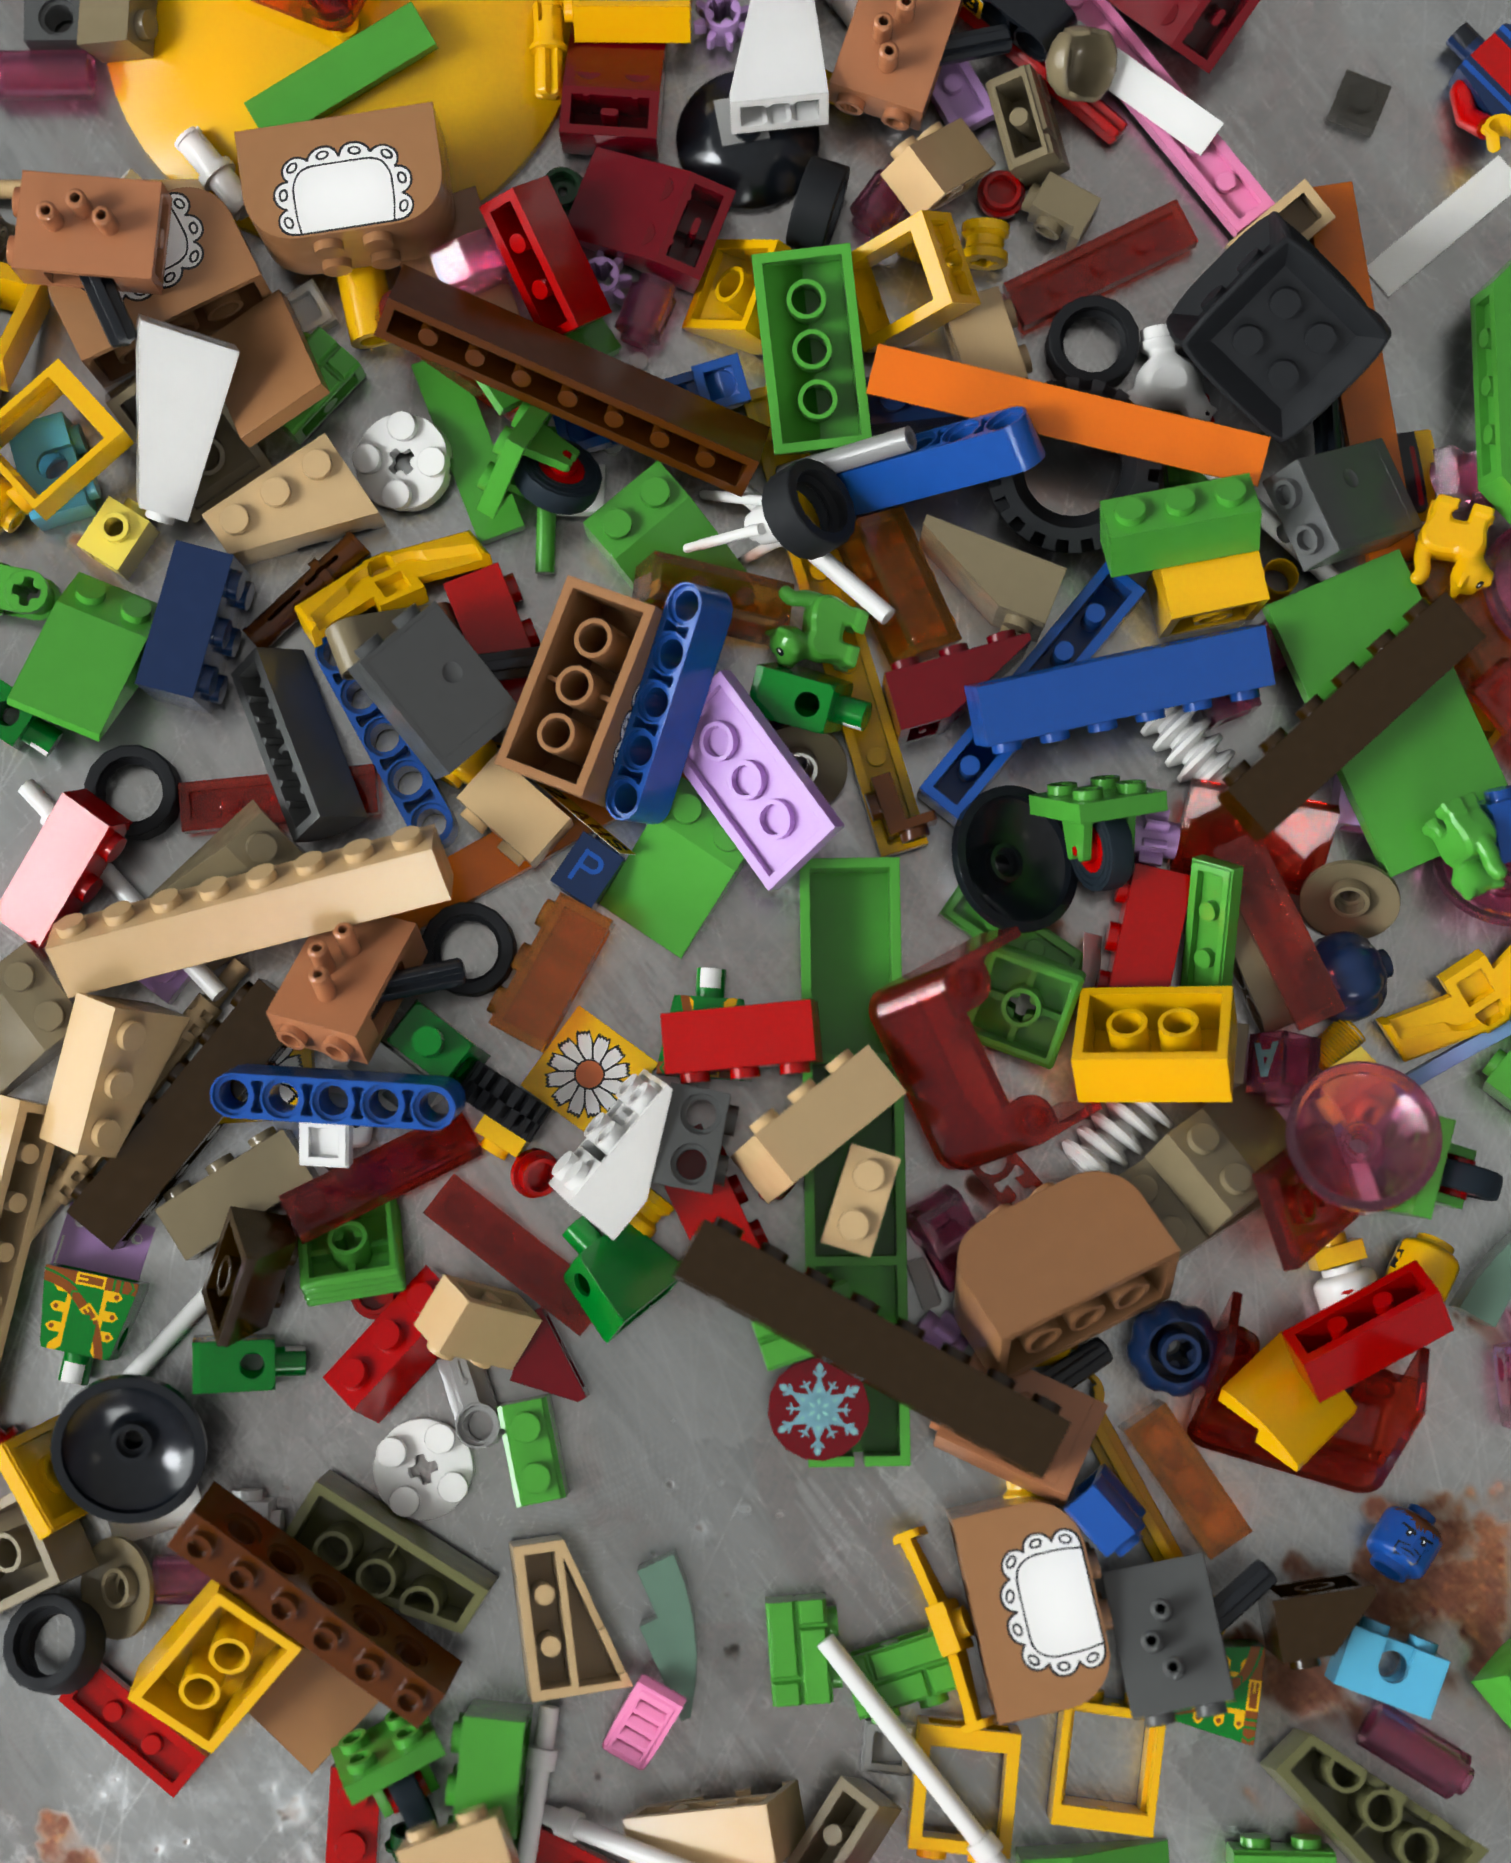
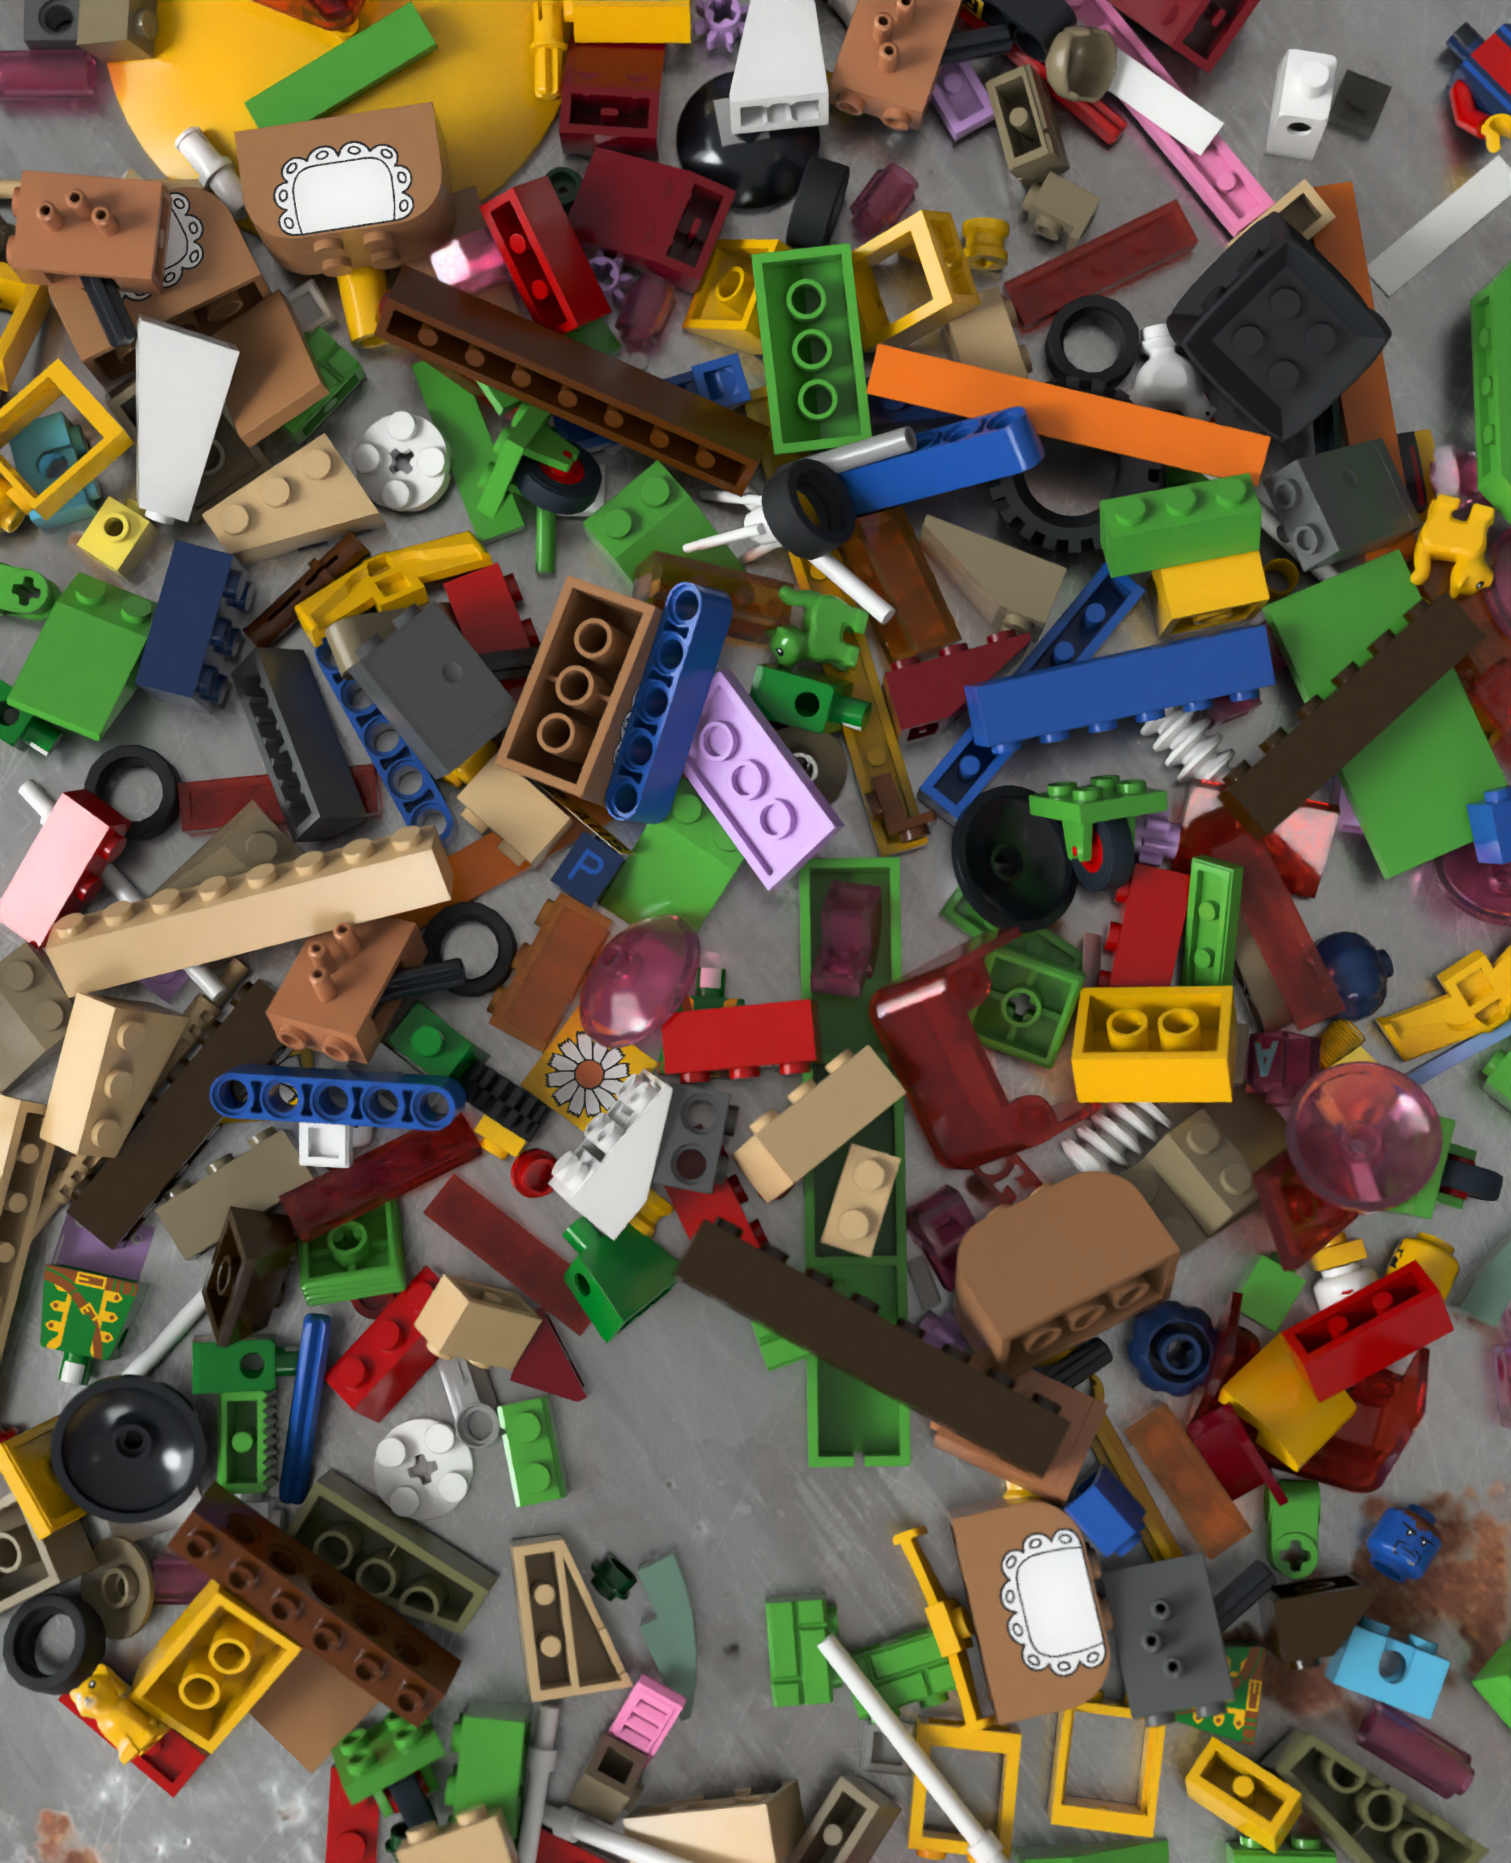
dark red tile [768,1357,870,1461] -> none
tan brick [880,118,996,216] -> none
red plate [977,170,1025,219] -> none
dark tan dish [1299,860,1401,939] -> none
bright green animal [1421,792,1508,900] -> none
none -> yellow animal [70,1664,171,1765]
none -> bright green brick [217,1389,278,1494]
none -> blue axle [279,1313,332,1505]
none -> dark tan brick [567,1733,648,1826]
none -> clear pink dish [579,914,701,1048]
none -> dark green plate [590,1554,637,1601]
none -> clear pink brick [810,880,882,998]
none -> yellow brick [1185,1736,1302,1854]
none -> dark red panel [1186,1402,1289,1507]
none -> bright green brick [1225,1251,1306,1333]
none -> white torso [1264,49,1338,161]
none -> bright green piece [1264,1479,1321,1579]

